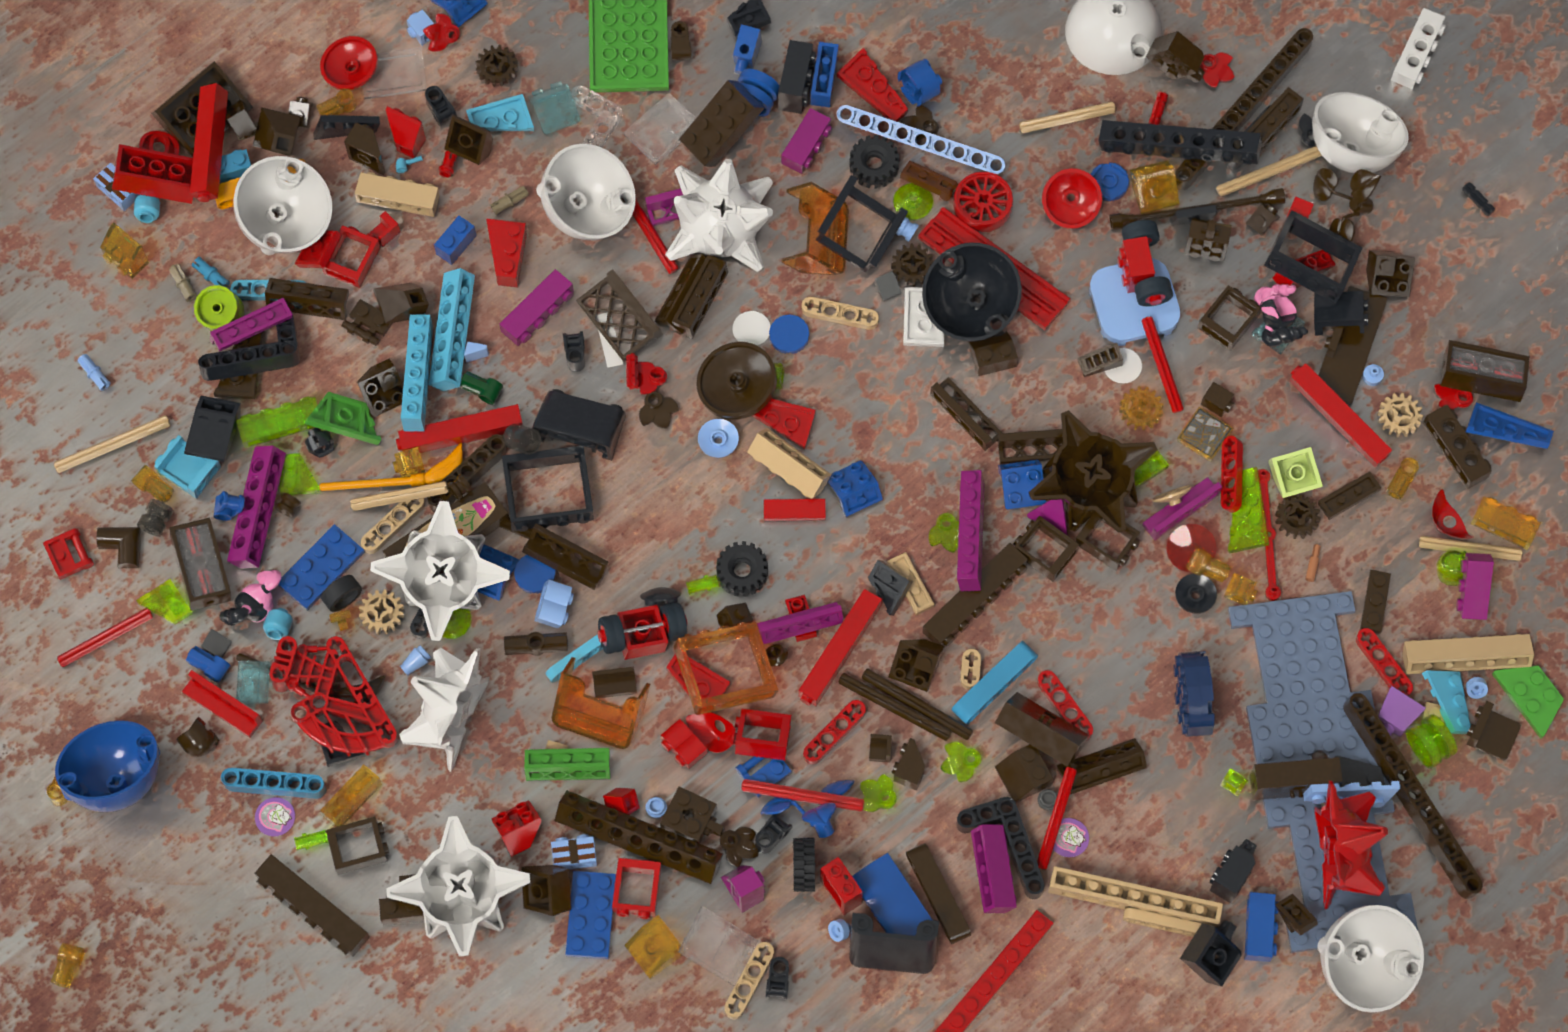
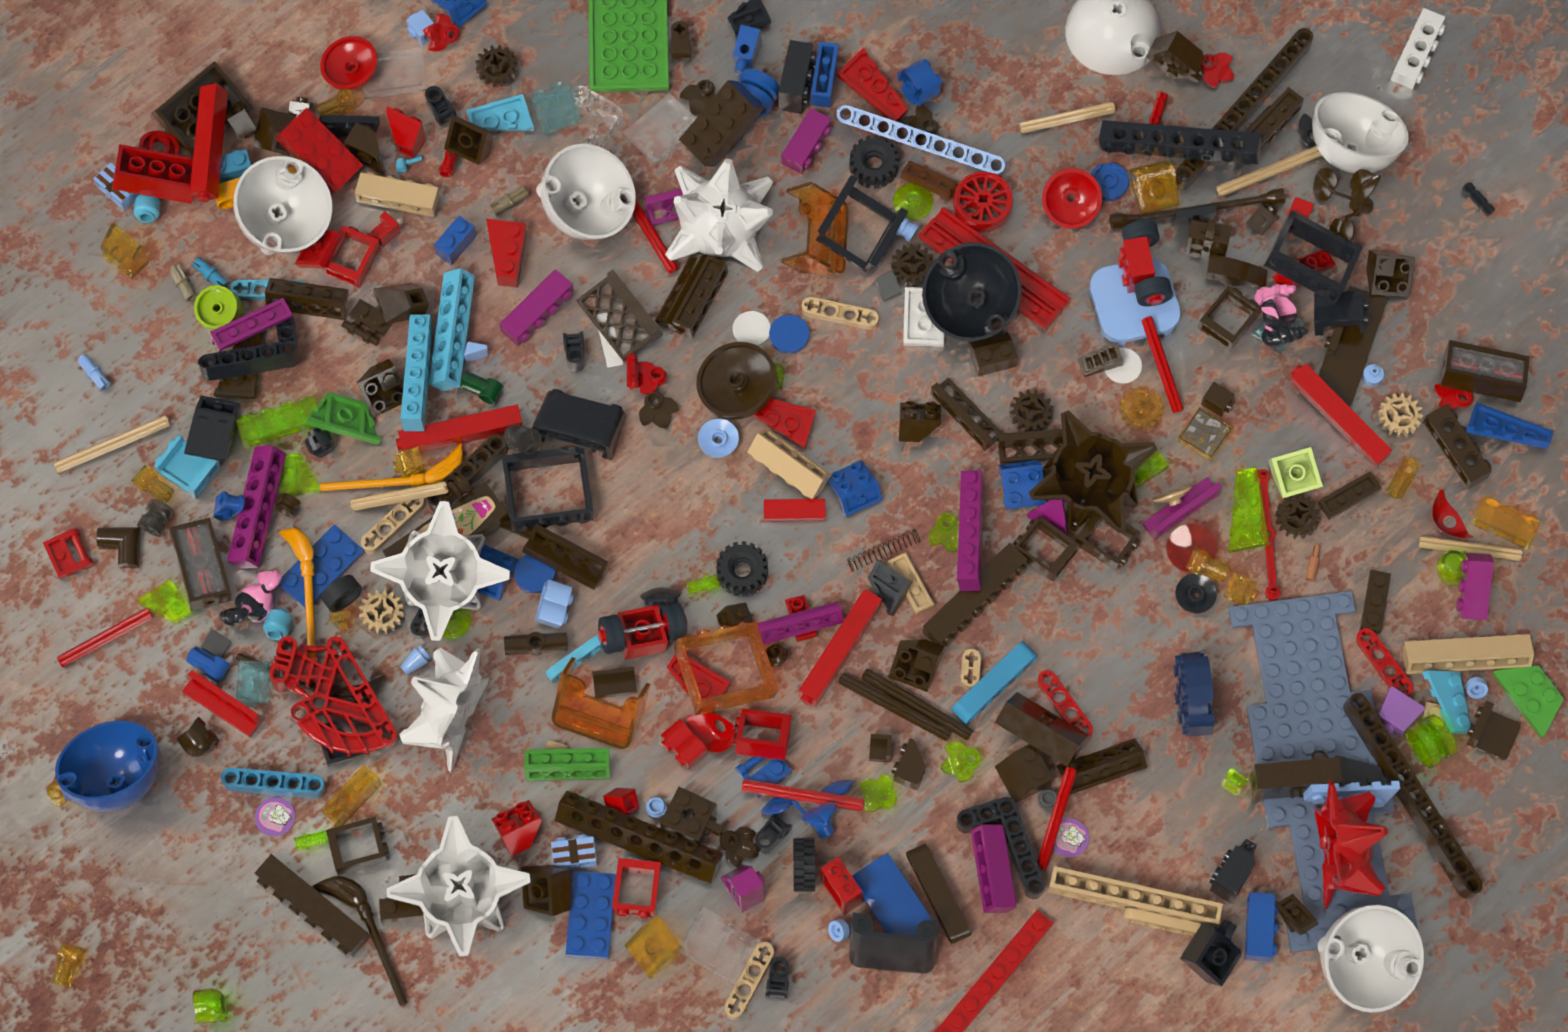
red beam [803,700,866,764] -> none
red beam [1221,436,1243,513] -> none
none -> clear neon green helmet [192,988,228,1024]
none -> red brick [275,107,363,195]
none -> light orange piece [279,528,316,660]
none -> dark brown piece [312,876,408,1007]
none -> dark brown plate [679,80,715,115]
none -> dark brown piece [847,529,921,572]
none -> dark brown slope [899,401,941,442]
none -> dark brown gear [1009,389,1054,432]
none -> dark brown slope [1206,254,1268,289]

